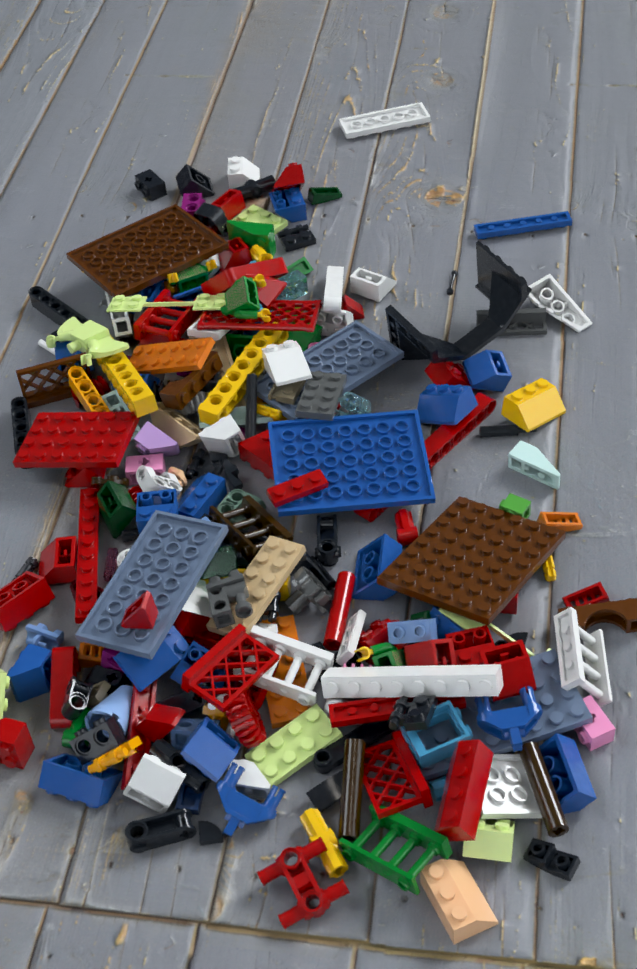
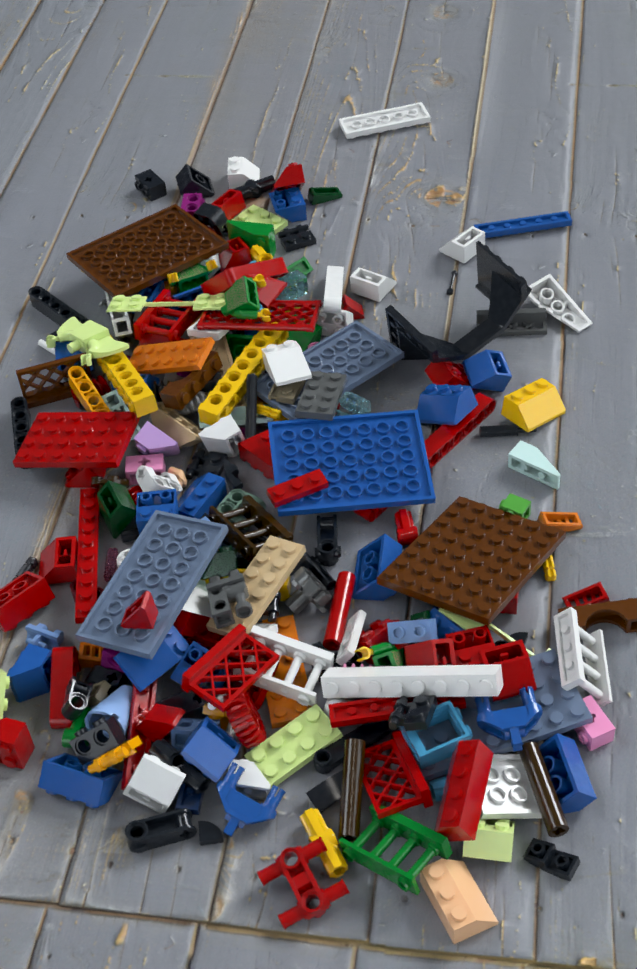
none -> white slope [439,226,485,264]

